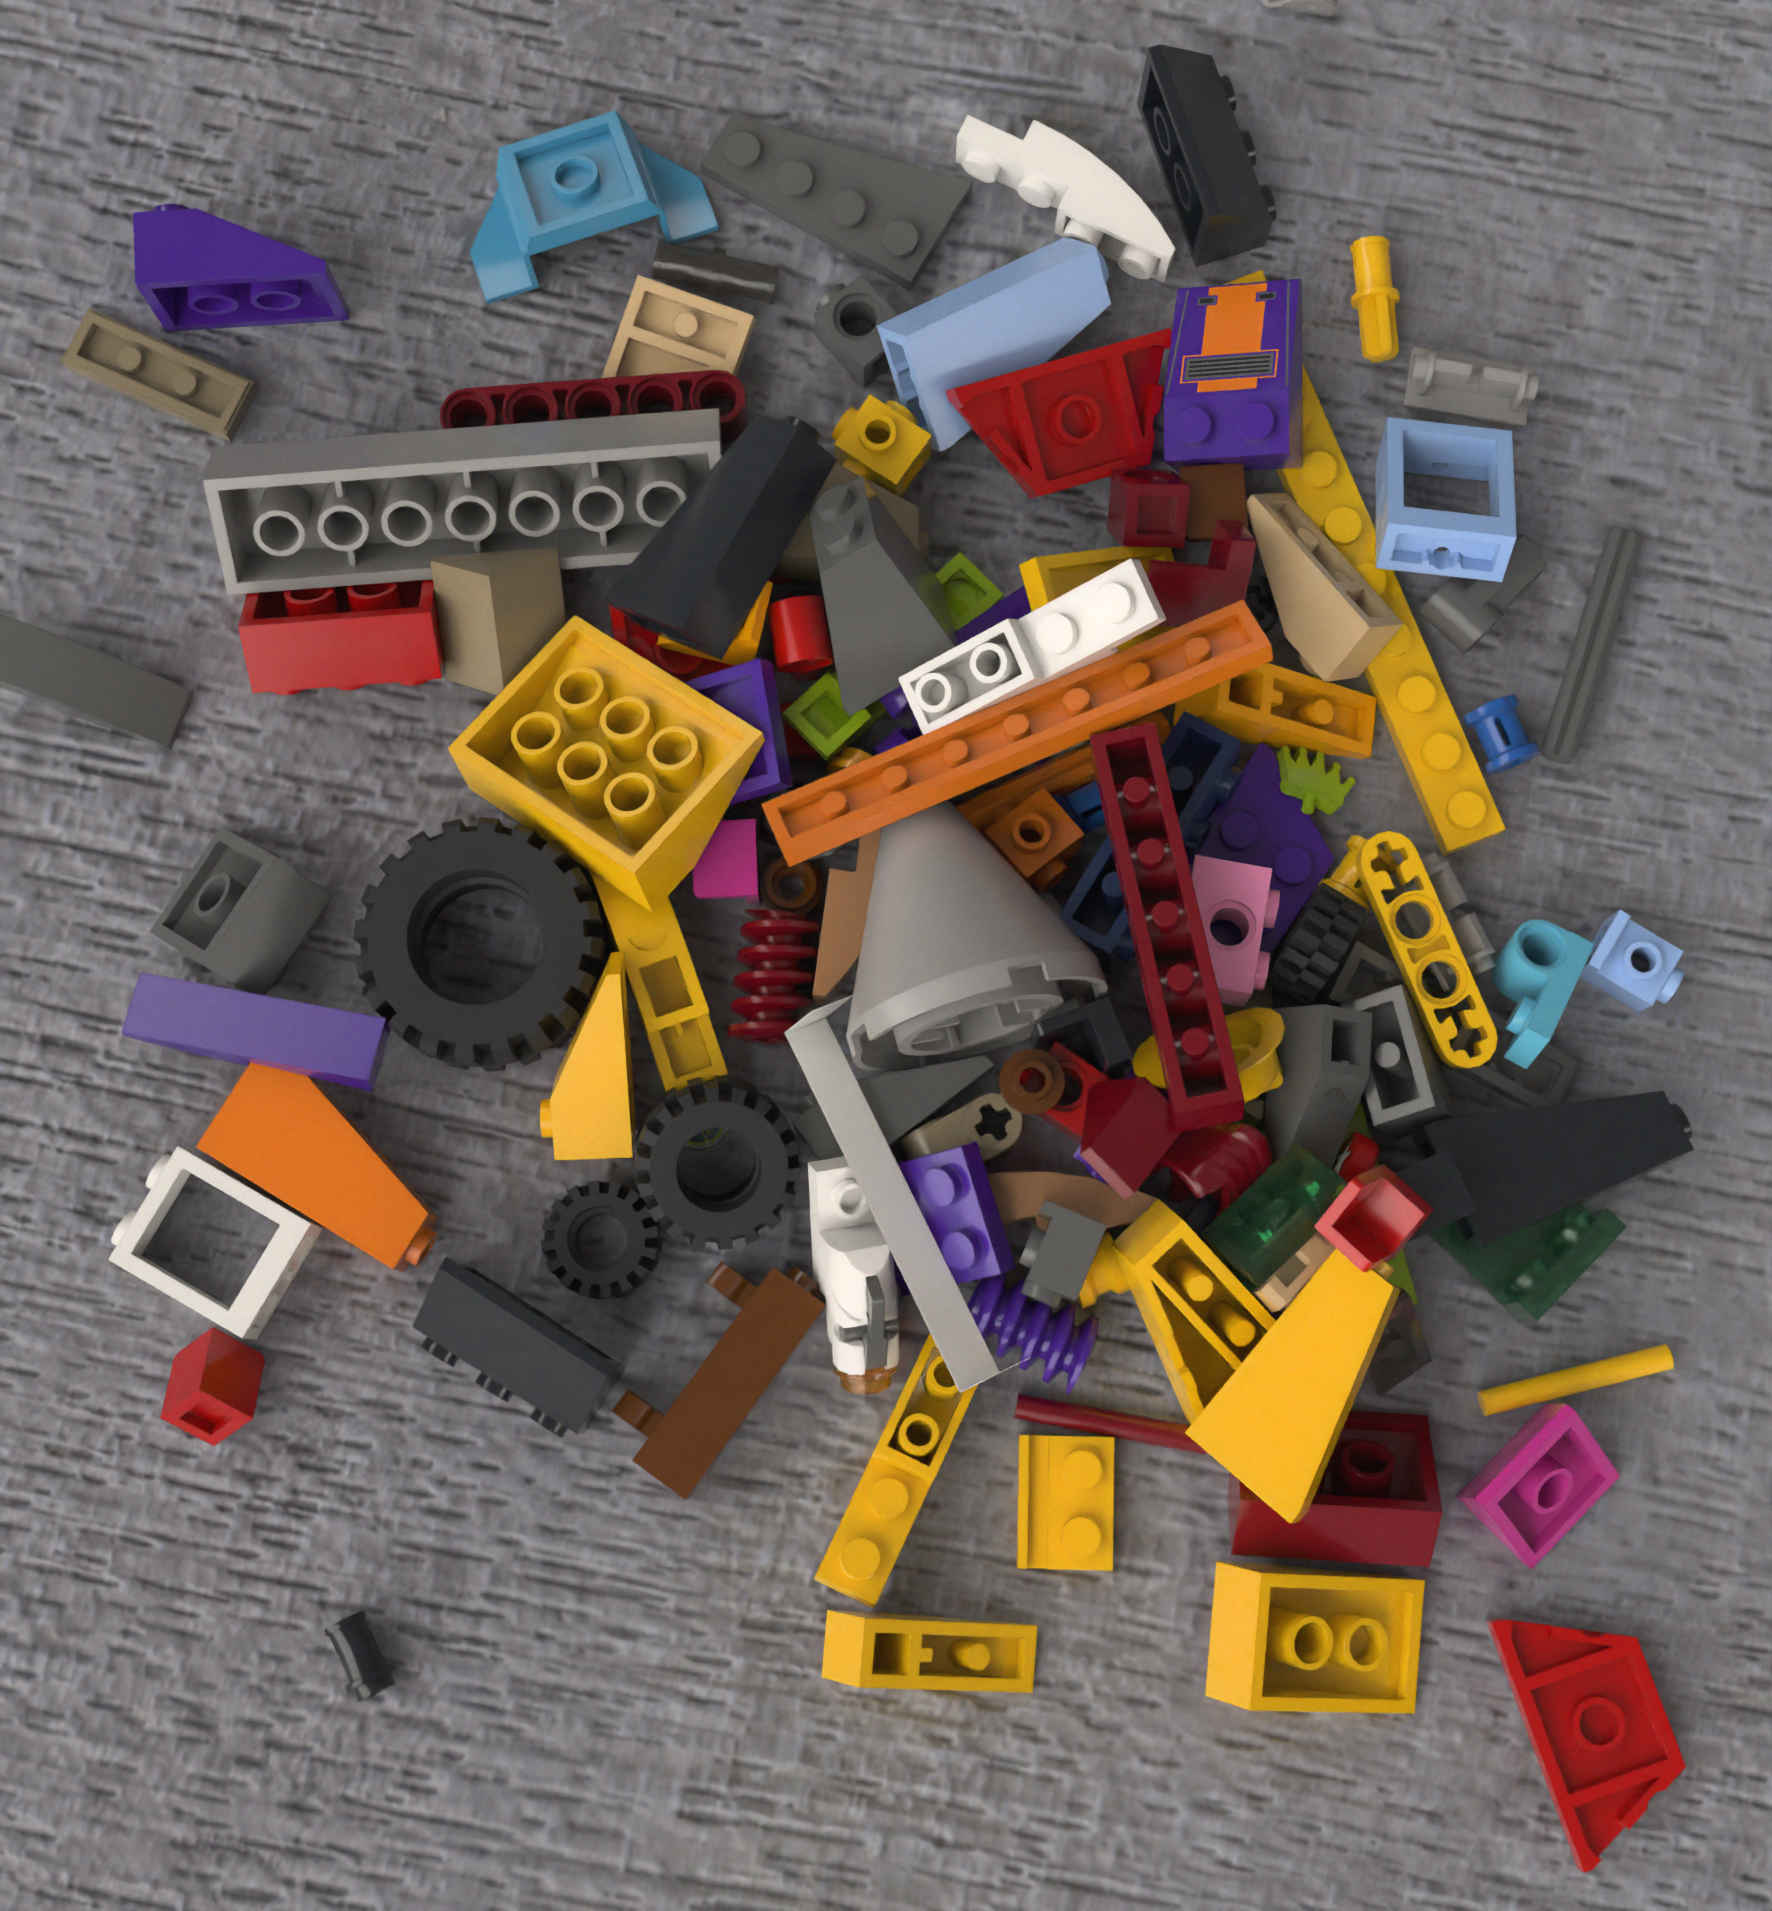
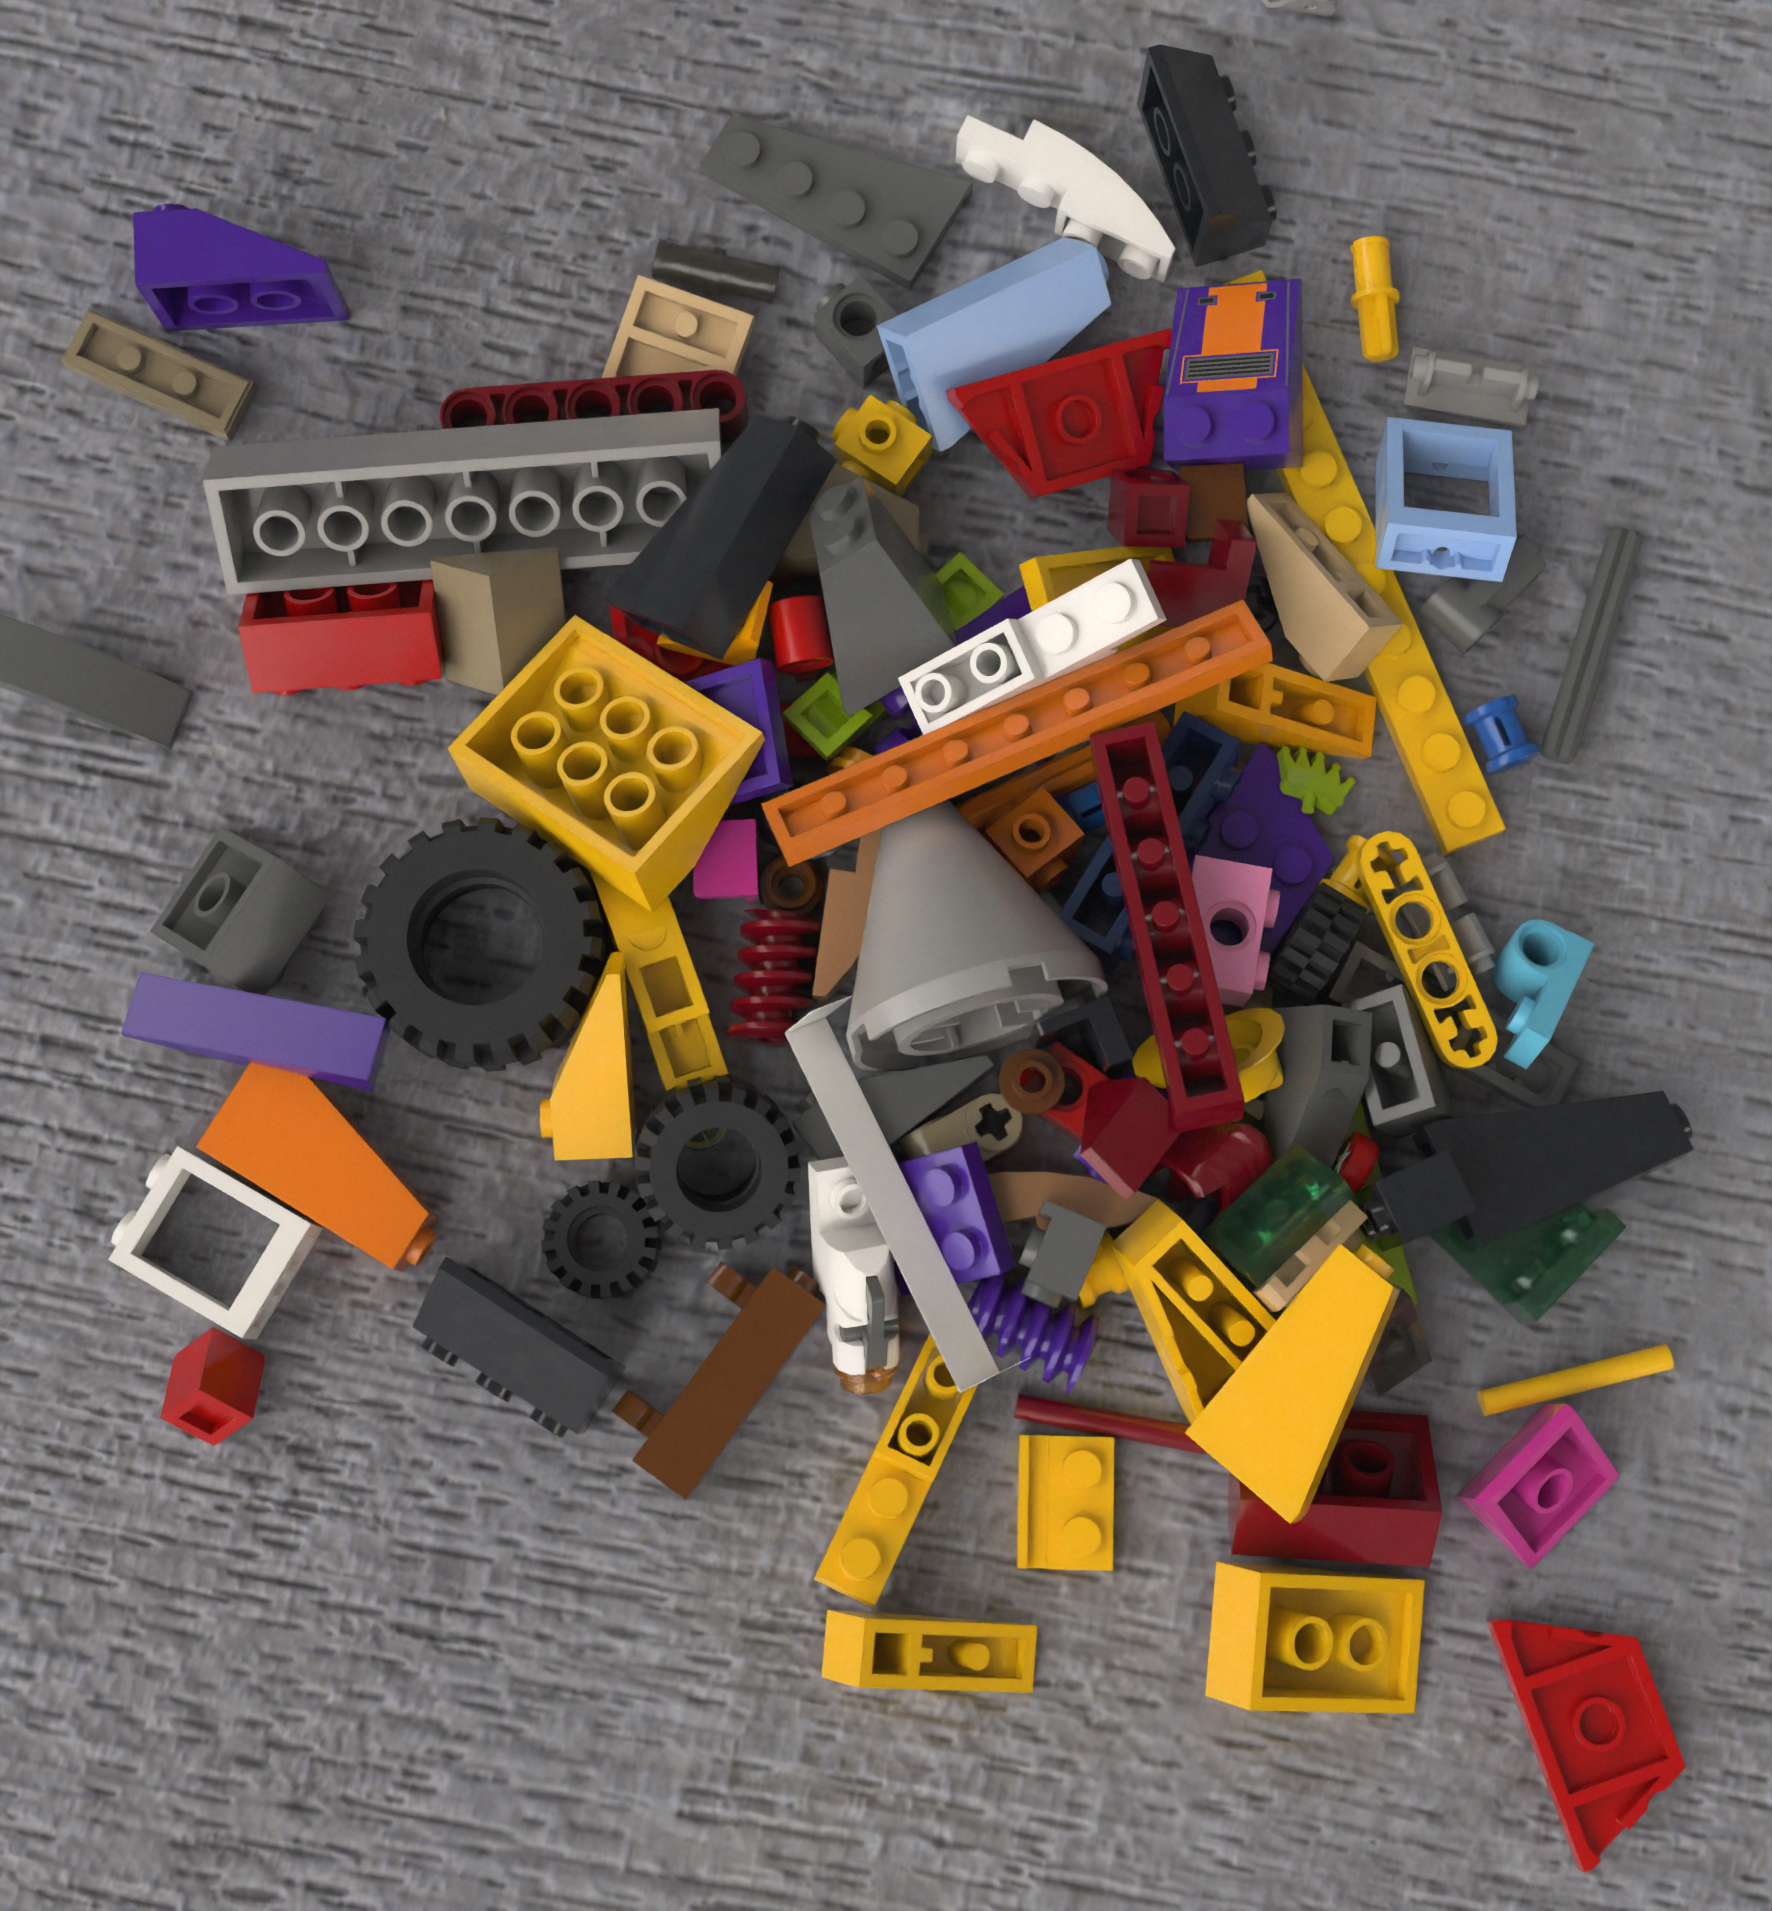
black pin [325,1610,396,1702] -> none
dark azure piece [470,110,719,304] -> none
red panel [1314,1164,1434,1273] -> none
light blue brick [1580,910,1685,1012] -> none

